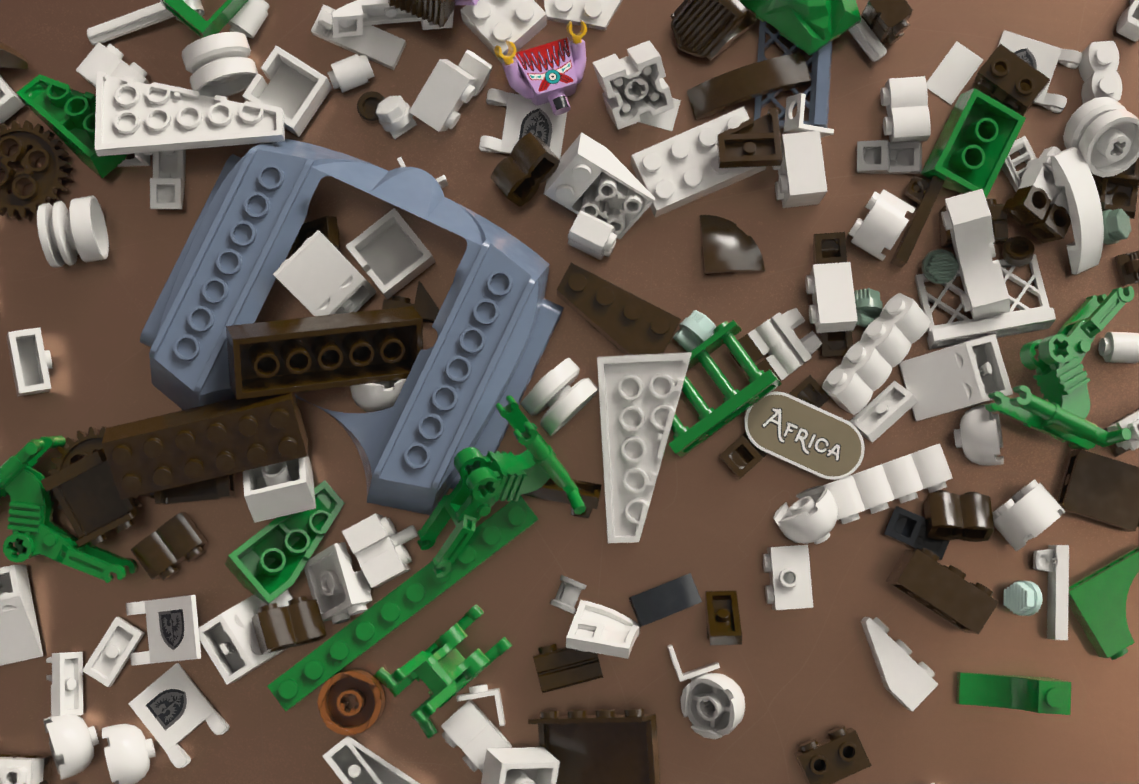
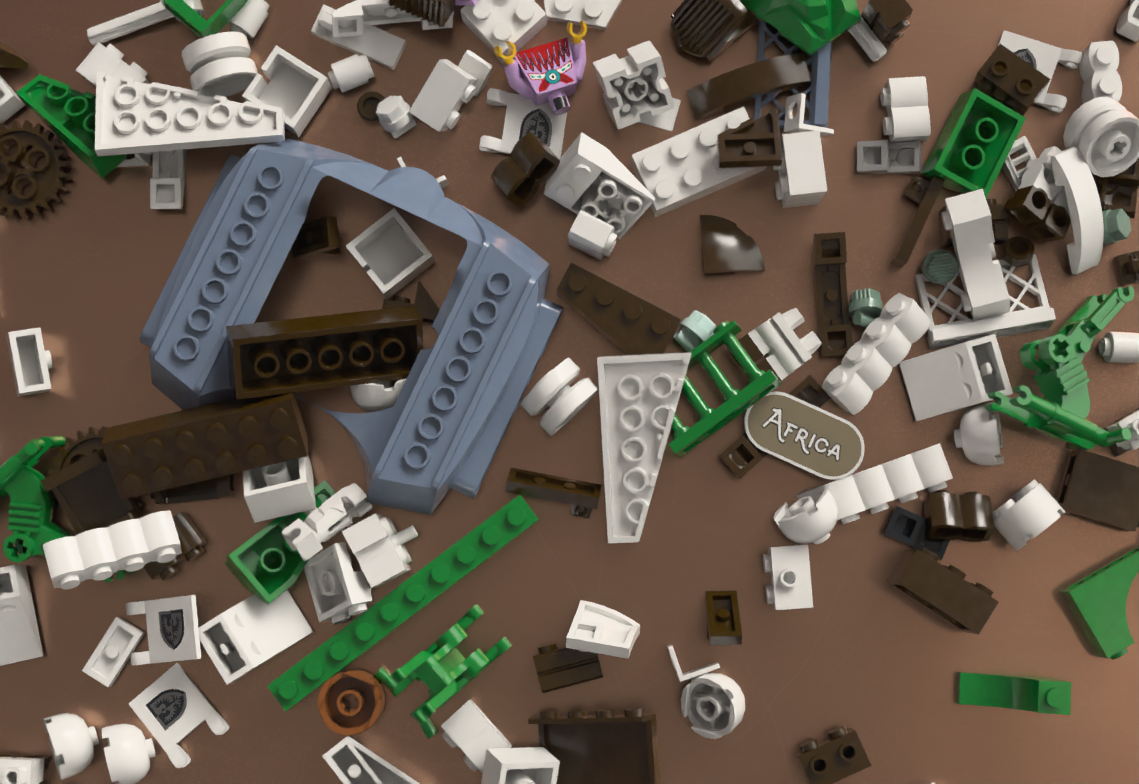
white wheel [37,195,109,268] -> none
white plate [46,652,83,716] -> none
dark brown brick [251,596,327,655] -> none
white slope [273,230,377,316] -> none
green piece [417,395,586,578] -> none
white bracket [457,684,506,726] -> none
light grey bush [549,575,587,614] -> none
black slope [629,573,702,627] -> none
white brick [805,262,857,333] -> none
white brick [849,189,916,261] -> none
white plate [850,381,918,443] -> none
white slope [861,617,939,712] -> none
white sticker [926,41,983,105] -> none
light aqua piece [1004,581,1043,616] -> none
white hinge [1033,545,1069,640] -> none
none -> white brick [43,510,182,590]
none -> white piece [282,483,373,561]

